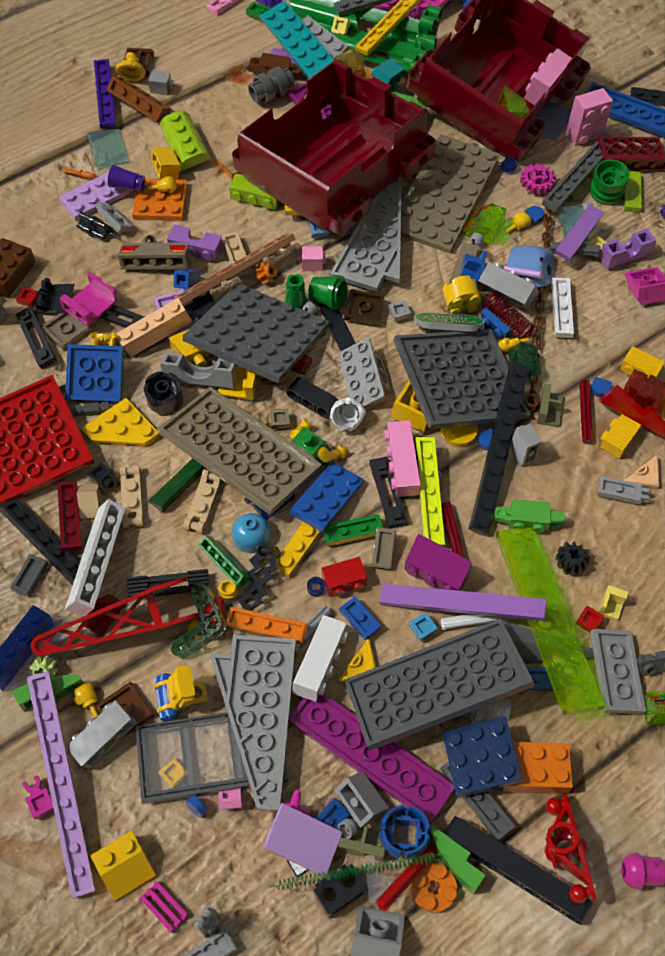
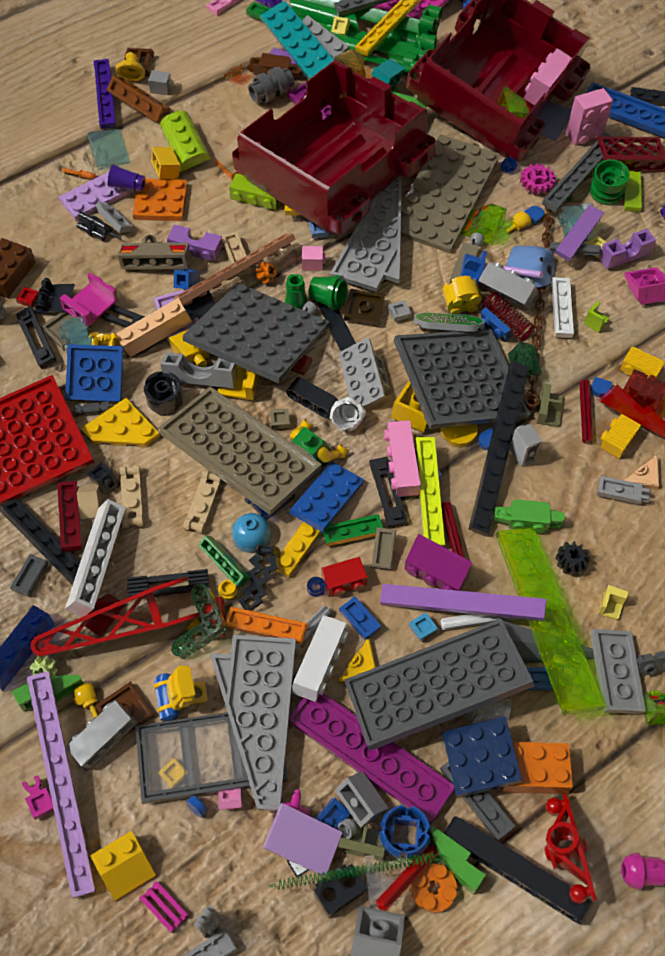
yellow piece [148,176,177,193] -> none
dark green slope [148,458,207,513] -> none
yellow piece [498,337,529,353] -> none
red plate [575,605,604,632] -> none
none -> clear light blue brick [58,316,92,354]
none -> lime panel [584,301,609,333]

